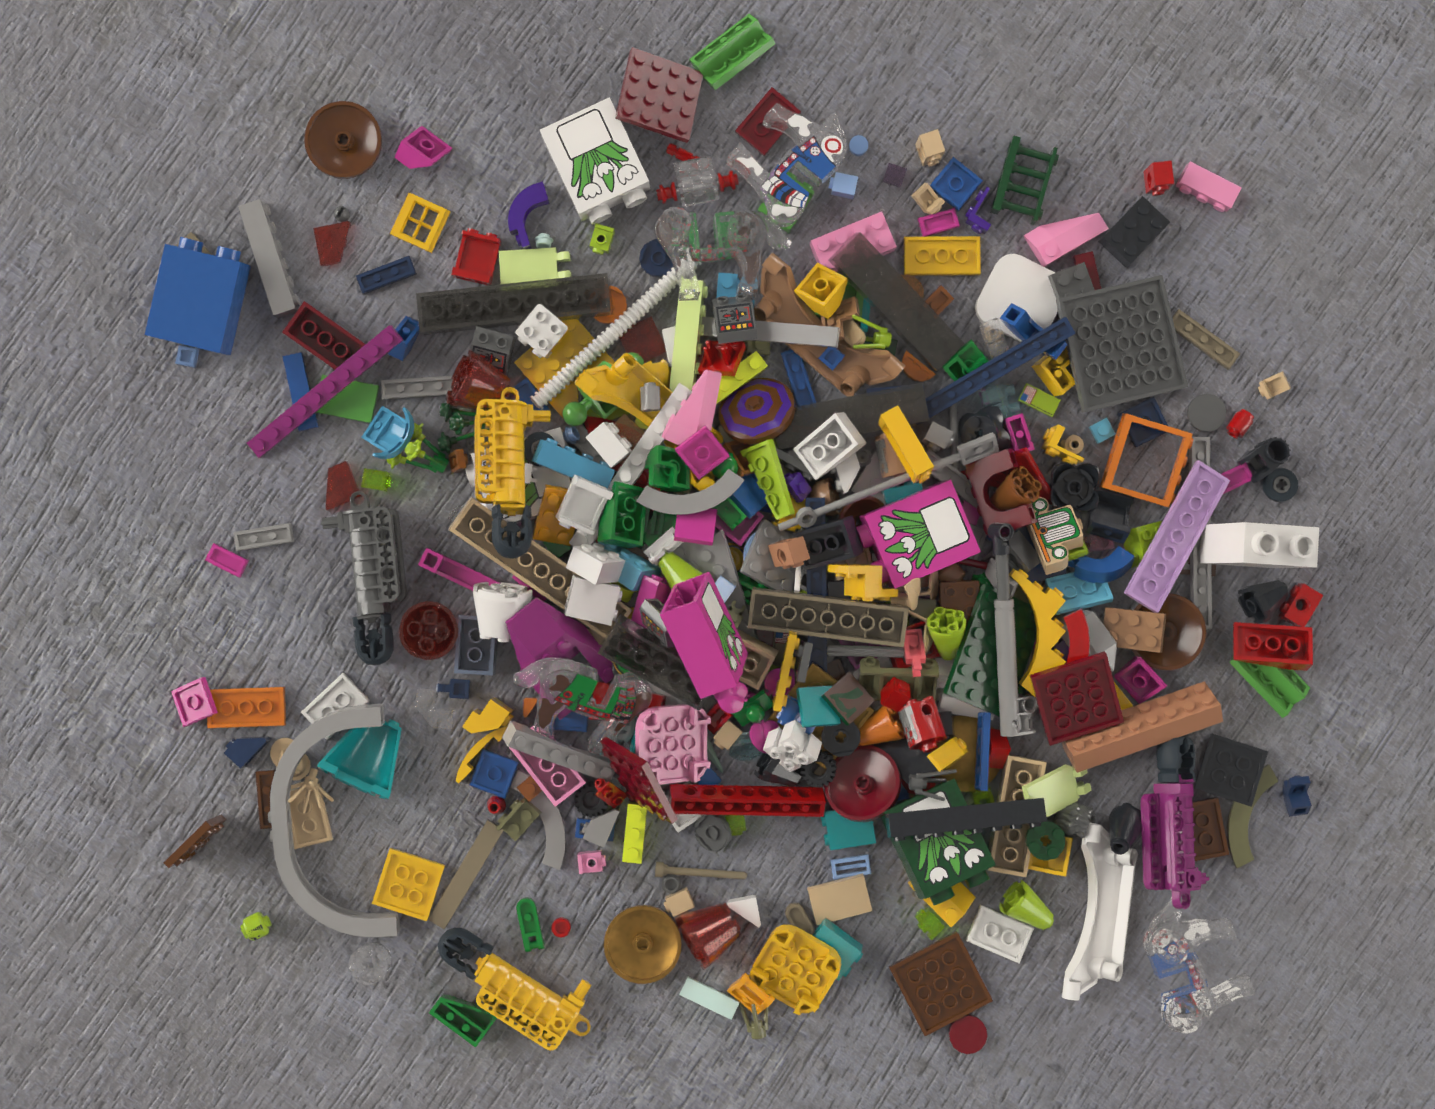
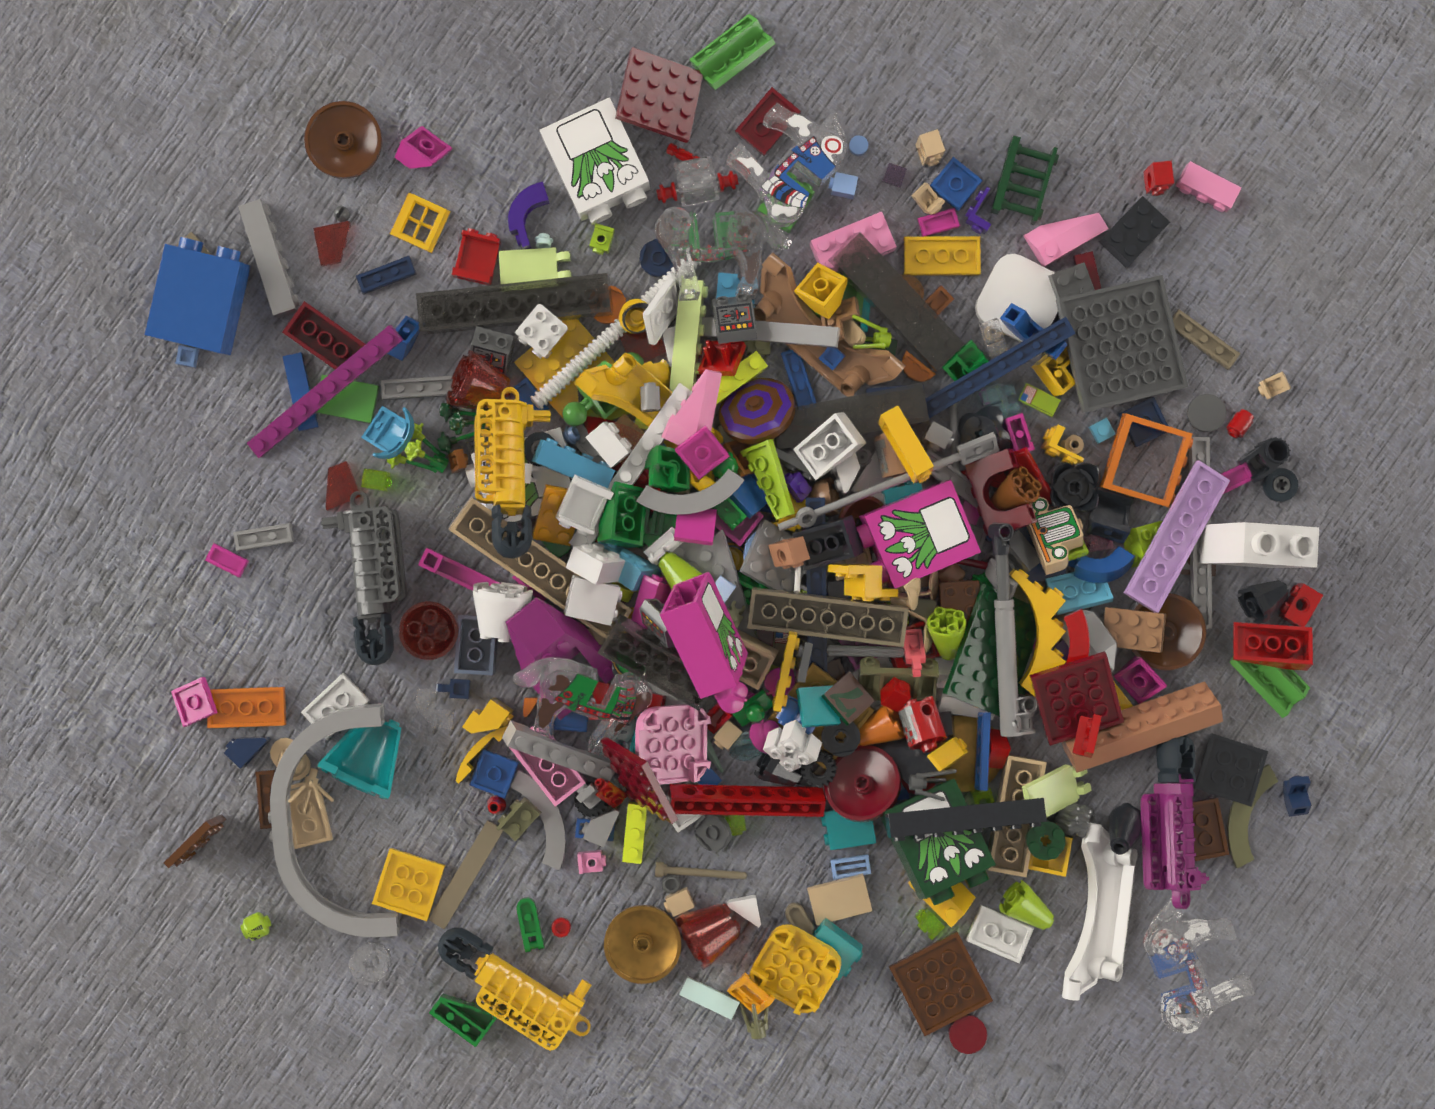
dark orange plate [516,775,542,802] -> none
none -> light grey bracket [576,782,601,809]
none -> yellow piece [619,299,648,334]
none -> white tile [643,278,678,345]
none -> red bracket [1072,714,1102,758]

